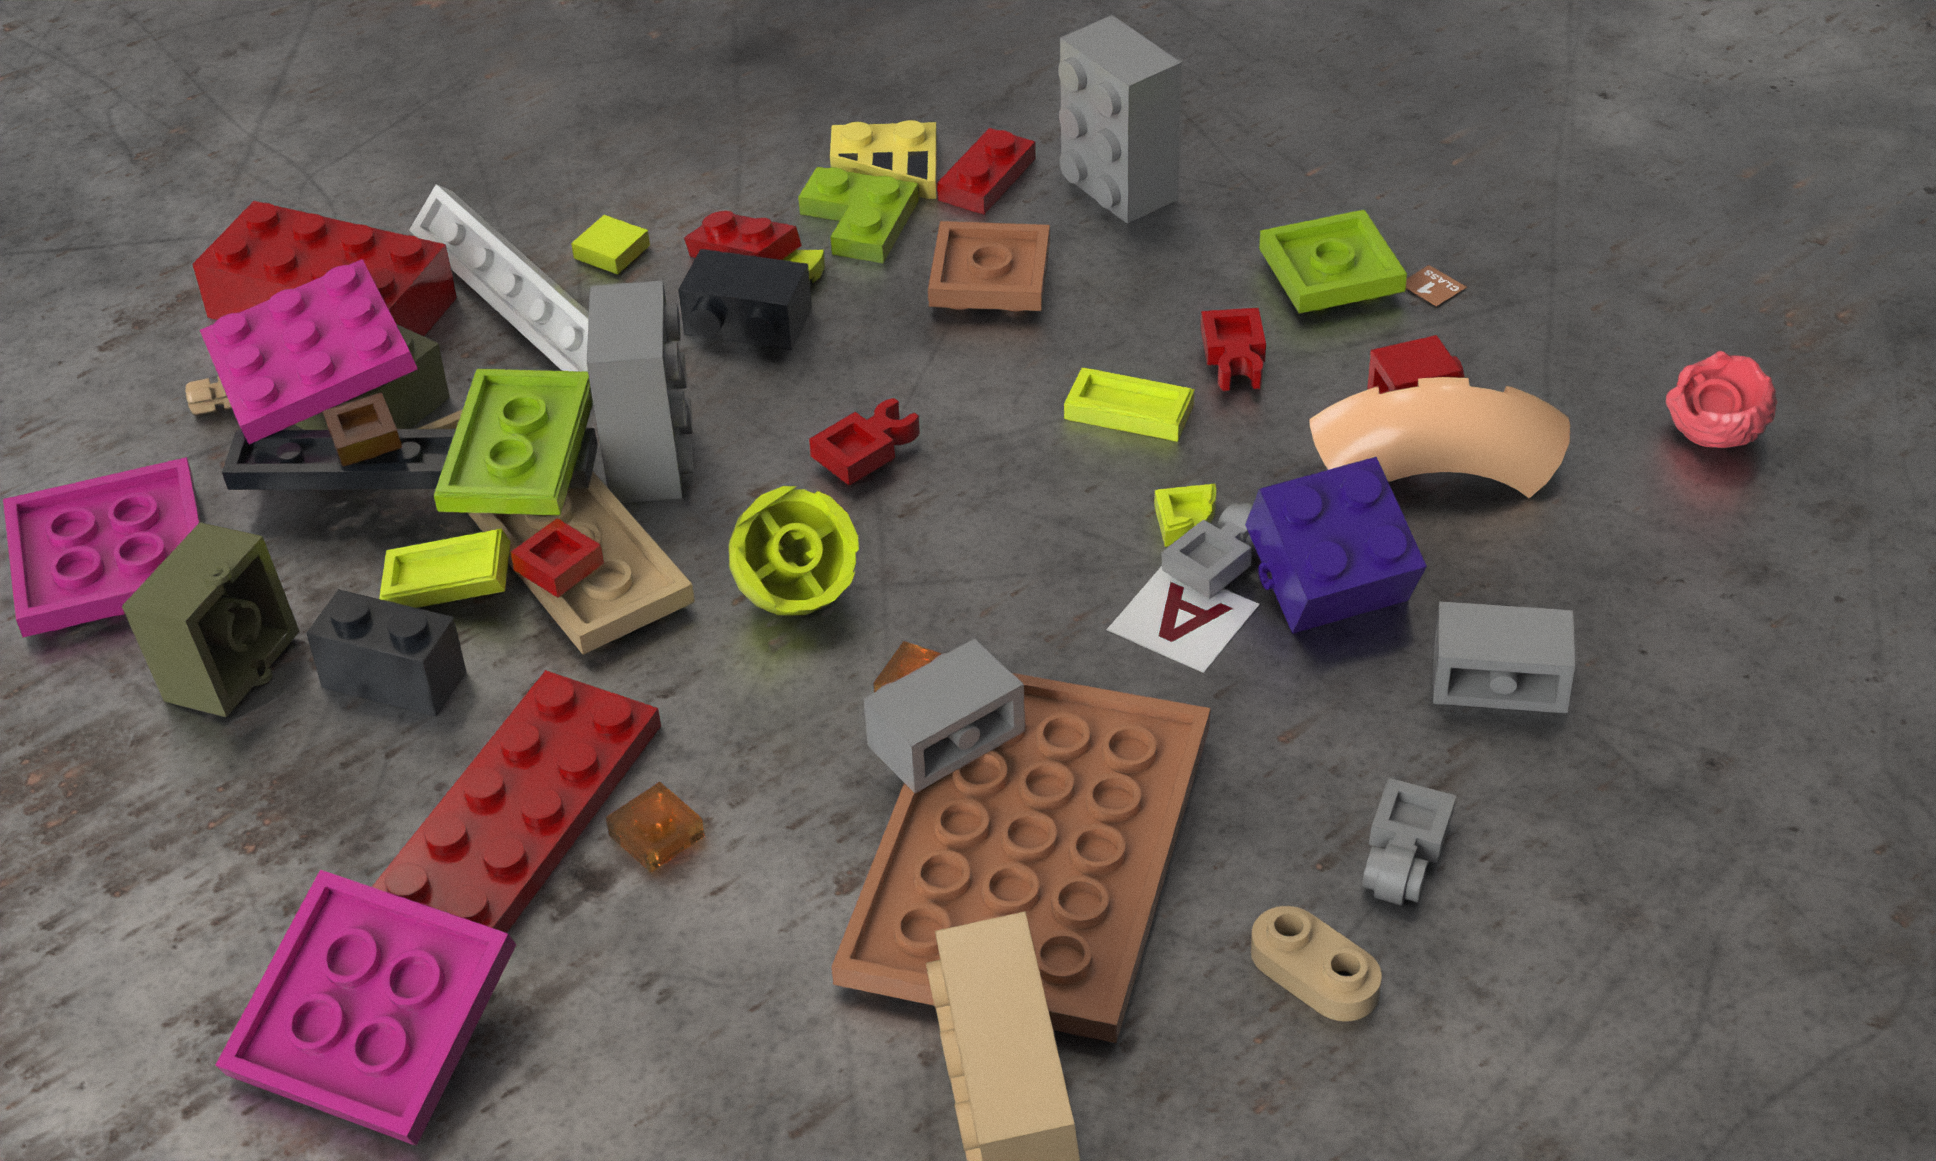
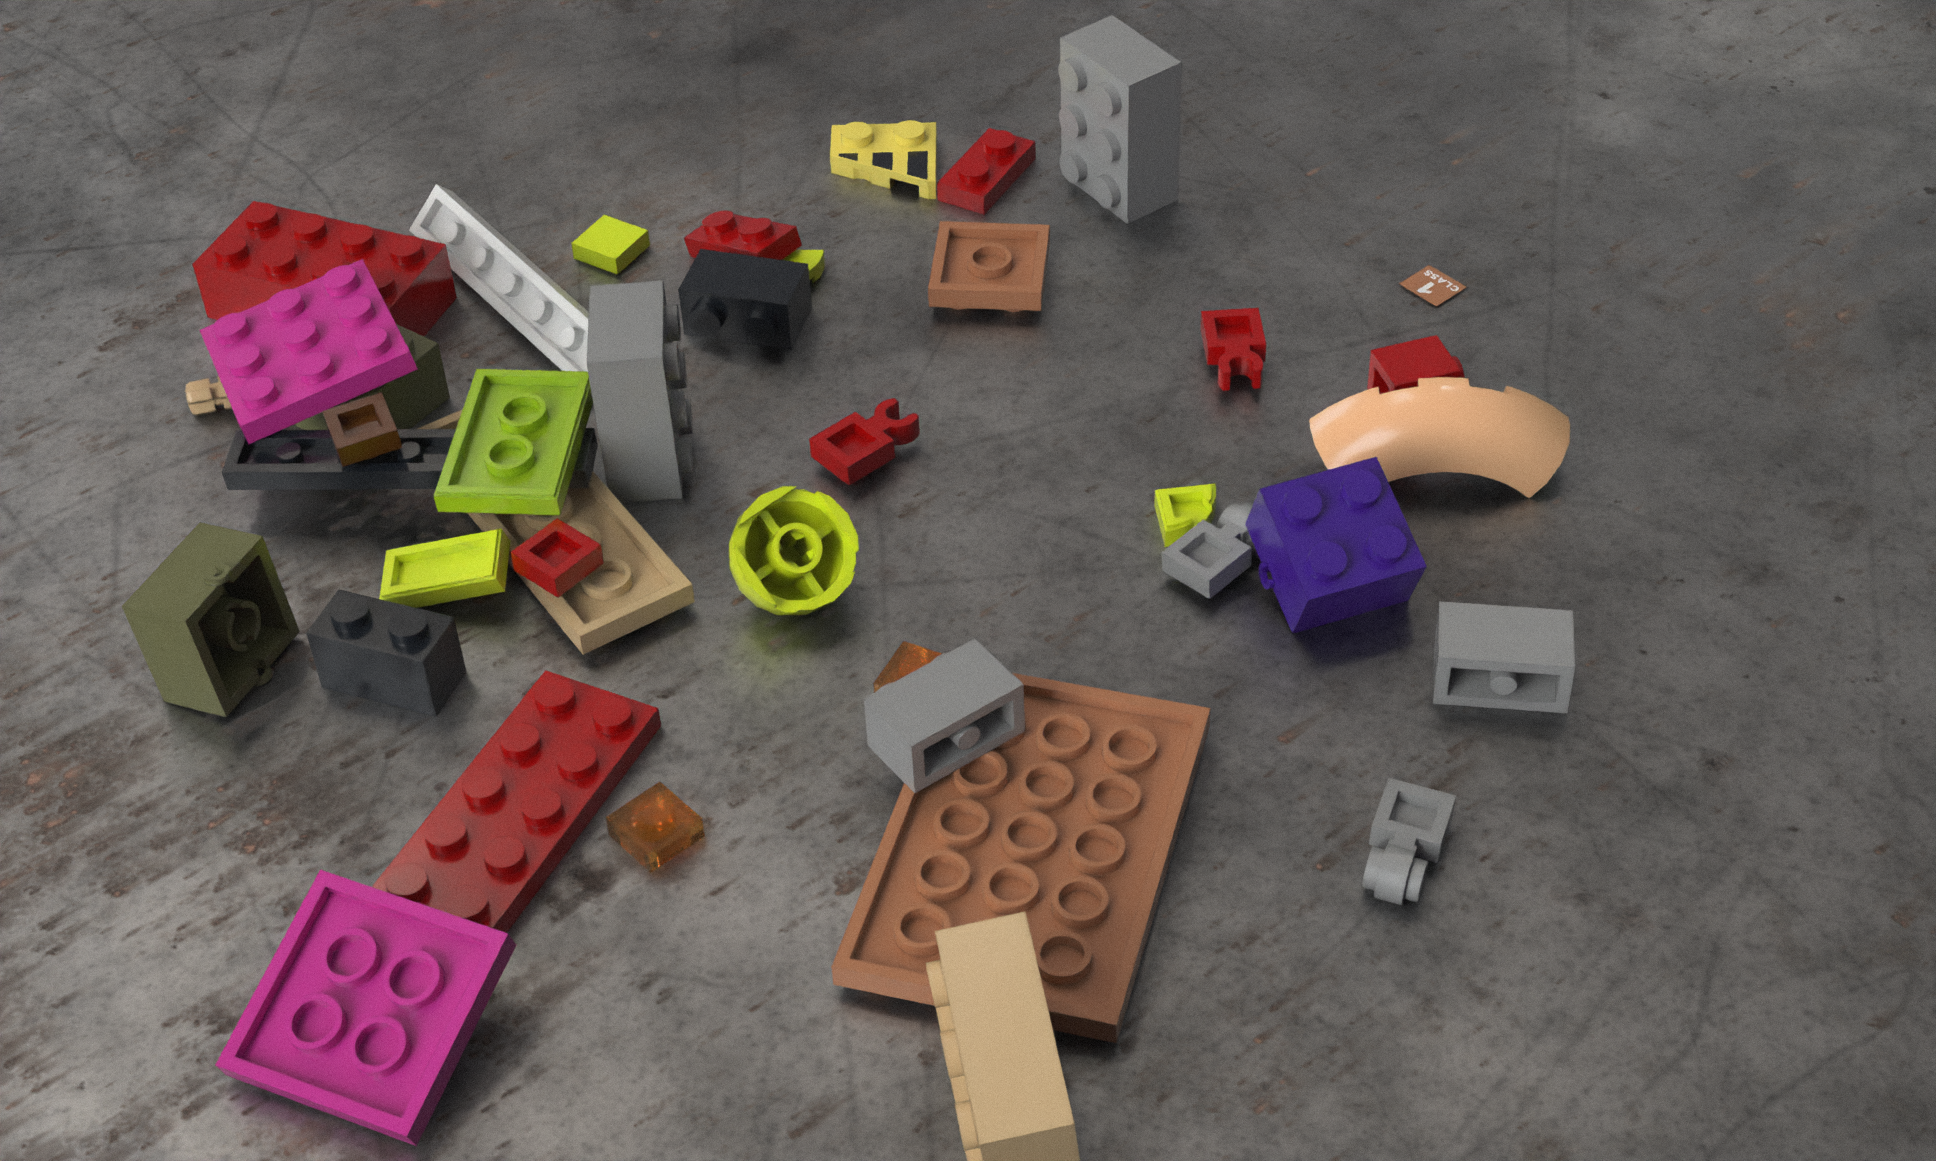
dark pink plate [3,457,201,637] -> none
lime plate [798,167,919,263] -> none
neon yellow tile [1064,368,1195,442] -> none
white sticker [1107,566,1260,673] -> none
tan plate [1251,906,1382,1021] -> none
lime plate [1259,209,1407,314] -> none
coral hair [1666,351,1778,448] -> none

